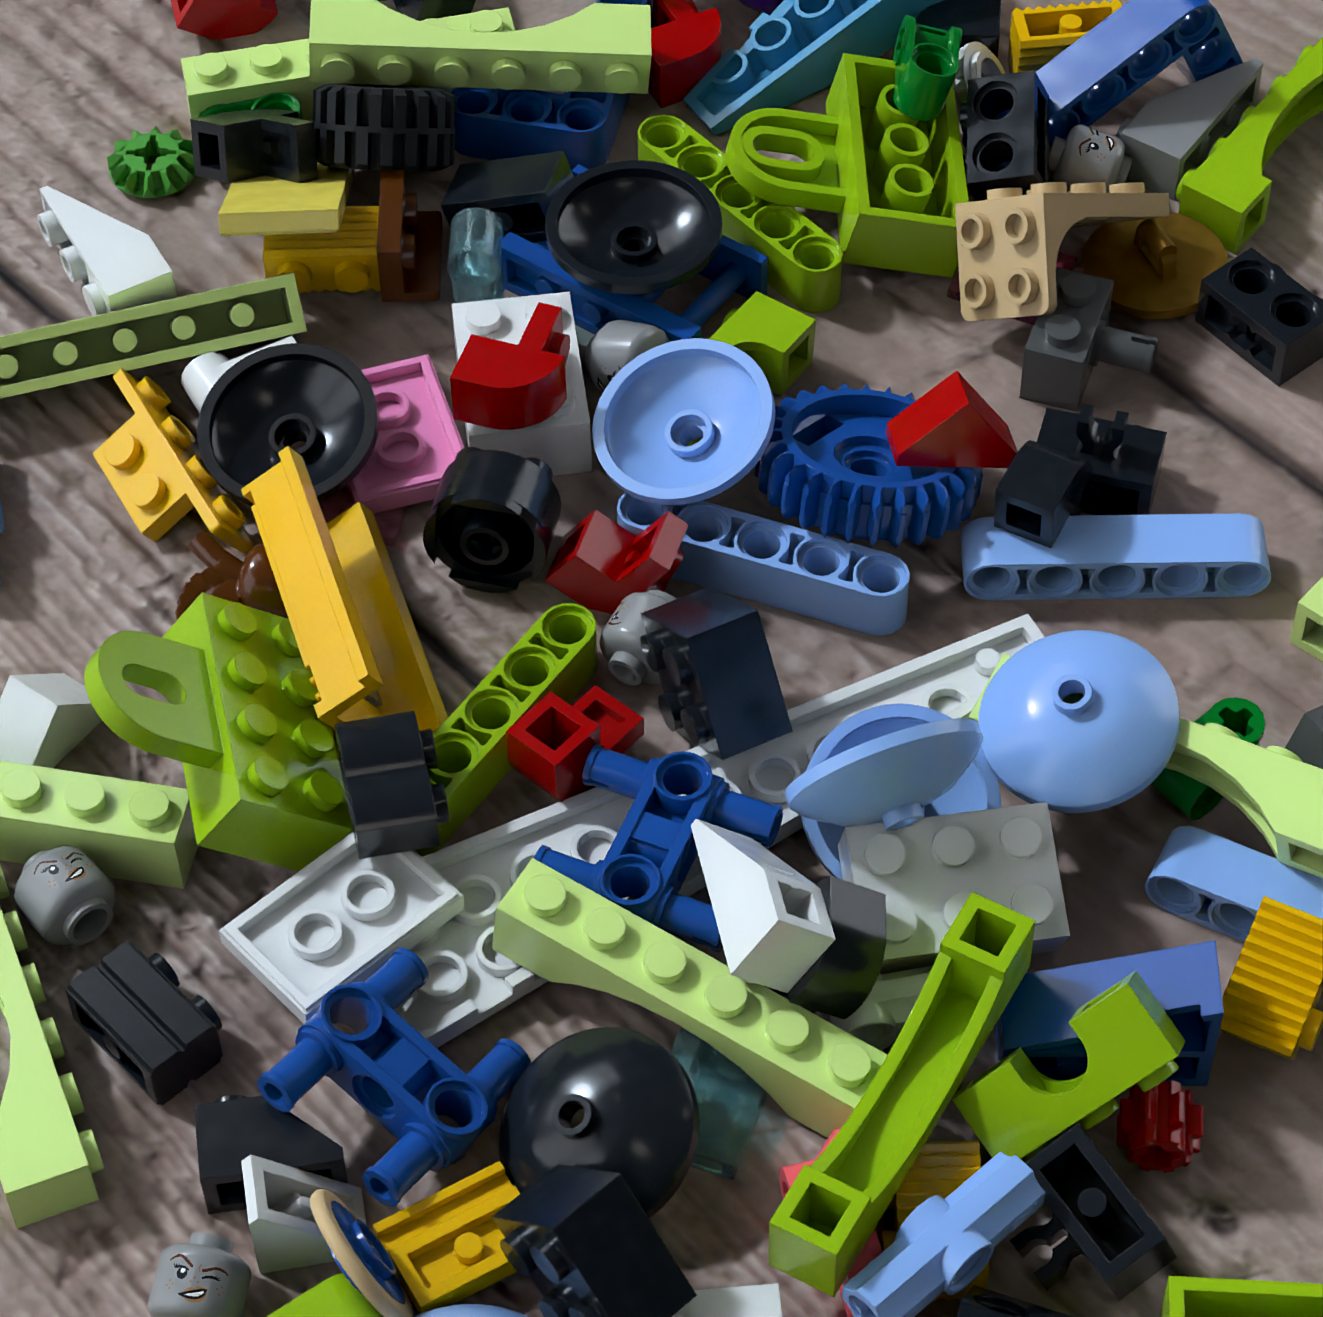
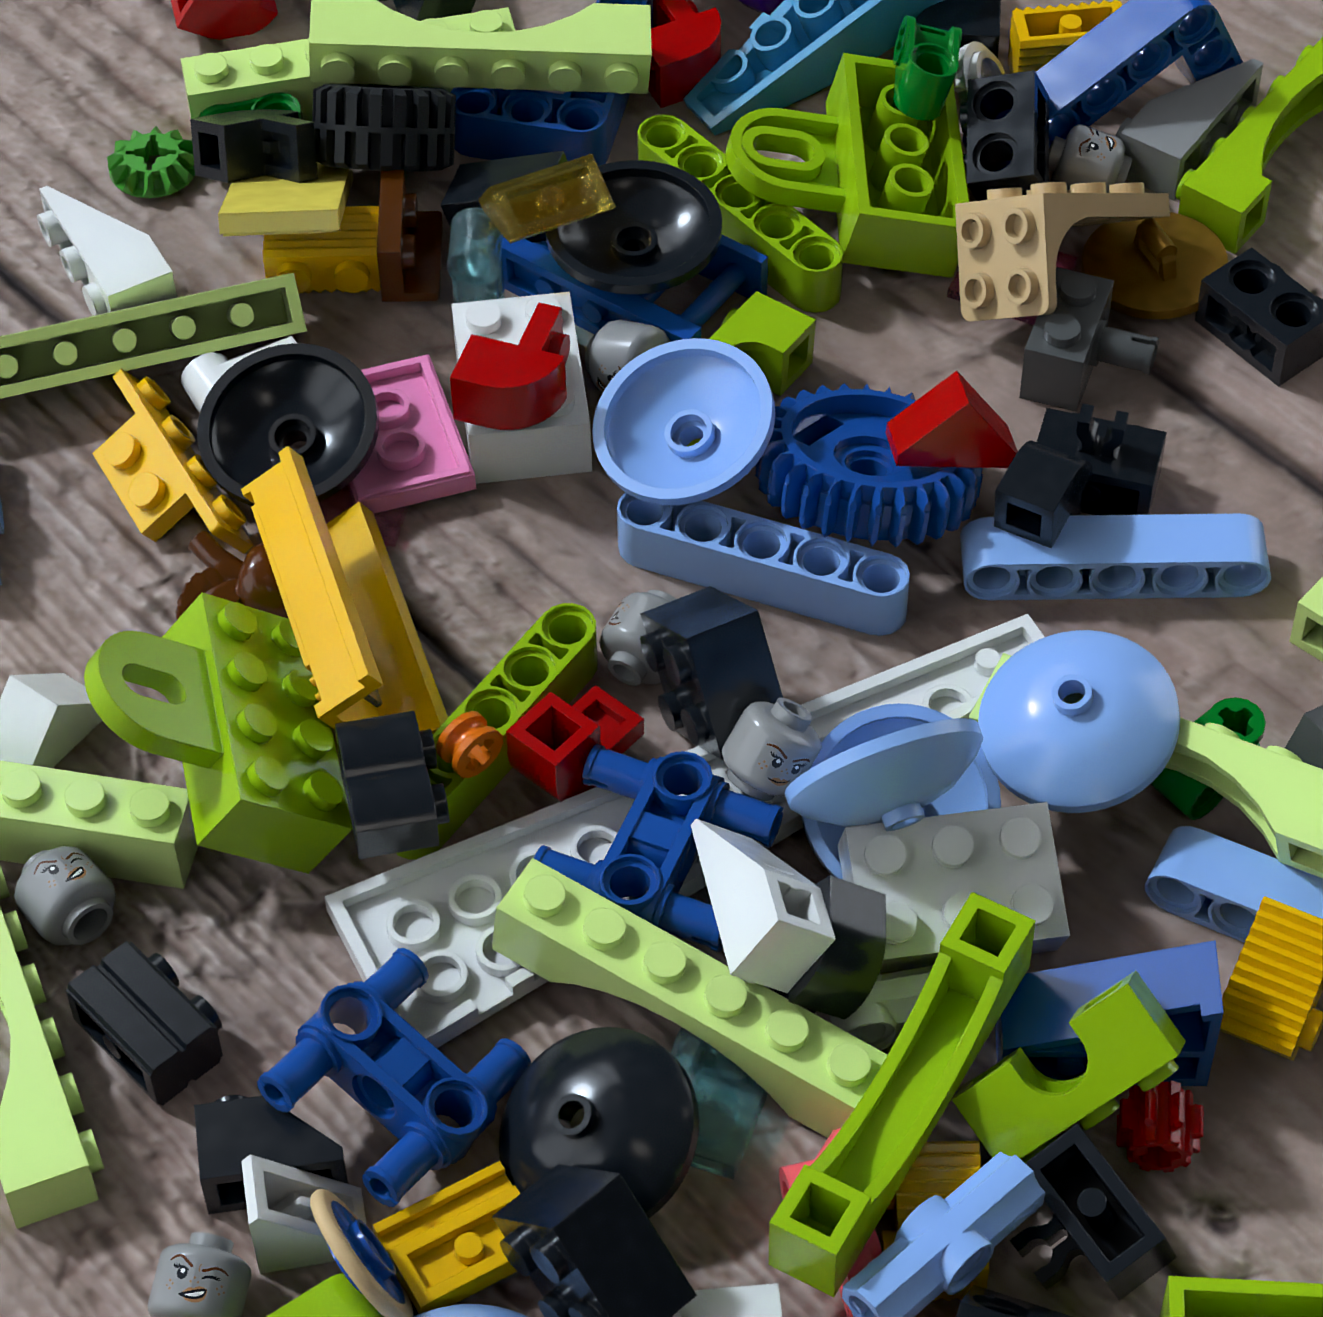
white tile [219,832,465,1024] -> none
black brick [423,447,561,593] -> none
red brick [545,509,689,615] -> none
none -> orange bush [436,711,503,778]
none -> clear yellow slope [478,154,615,244]
none -> light grey head [722,698,822,801]

